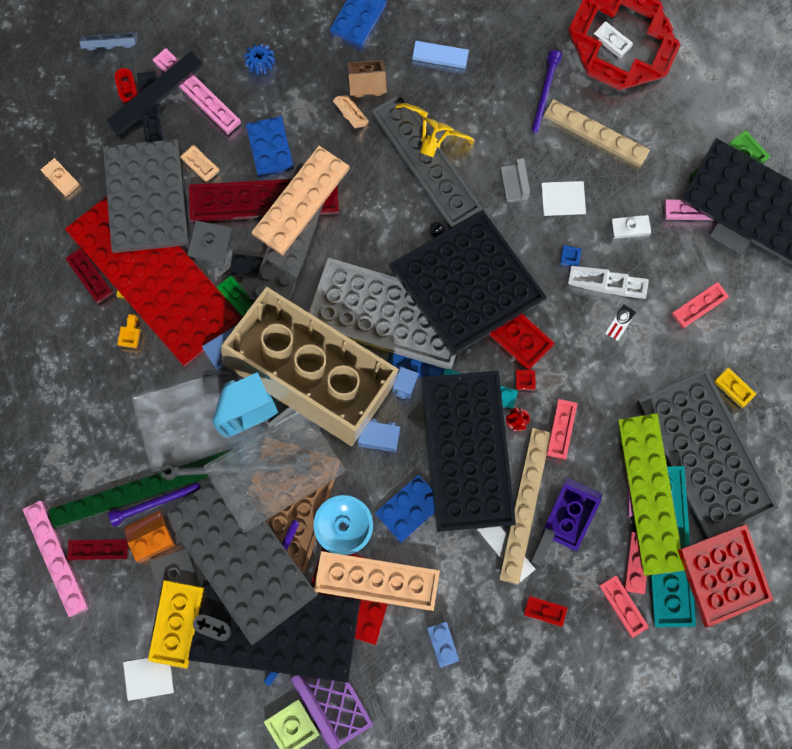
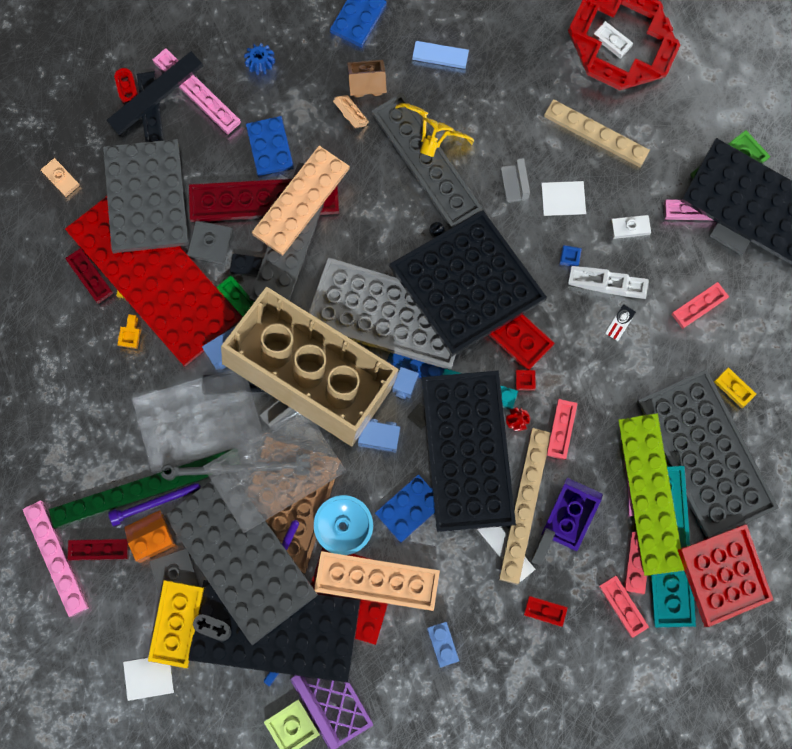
sand blue plate [80,32,137,50] -> none
light nougat plate [180,145,220,183] -> none
medium azure windscreen [212,372,279,438] -> none
dark purple piece [532,50,563,133] -> none

